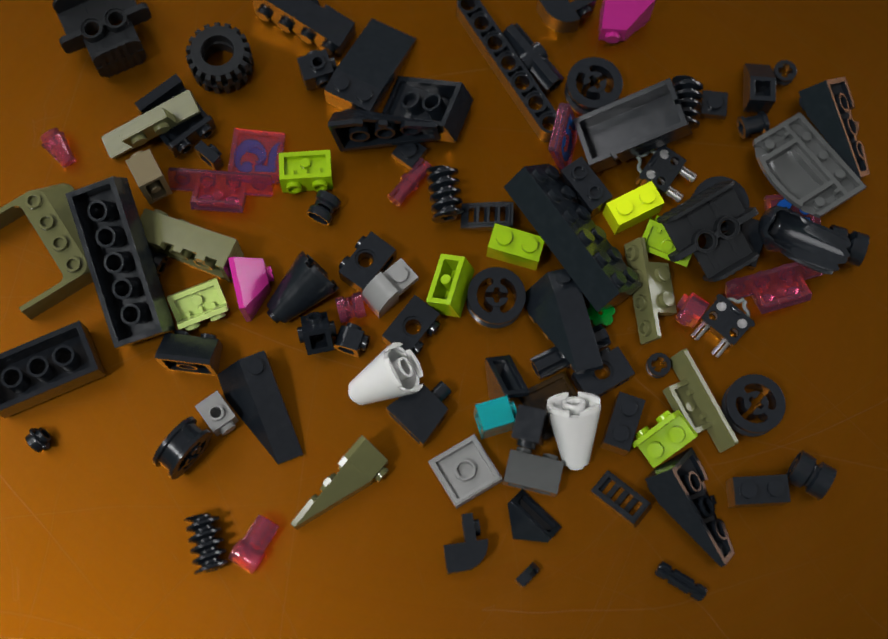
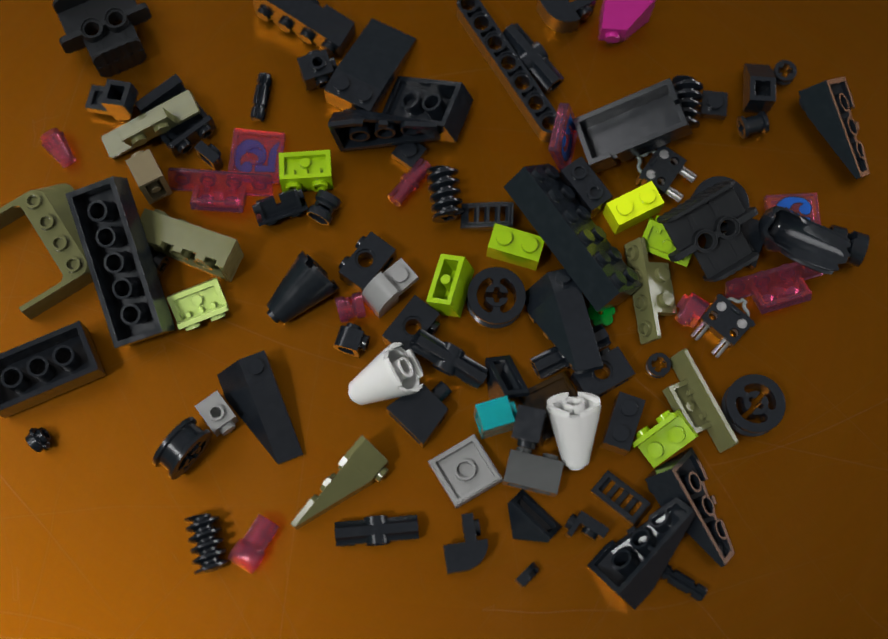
black slope [155,330,223,376] -> none
black tyre [186,22,254,94] -> none
dark pink slope [228,257,274,322] -> none
black brick [297,311,337,355] -> none
black wheel [564,57,623,116] -> none
black brick [725,474,791,508] -> none
dark grey slope [753,112,867,218] -> none
black wheel [786,450,837,500] -> none
none -> black brick [85,79,139,120]
none -> black axle [250,72,272,122]
none -> black hinge [252,188,309,226]
none -> black piece [335,515,419,547]
none -> black piece [408,329,488,389]
none -> black bracket [564,510,609,541]
none -> black wedge [587,497,696,609]

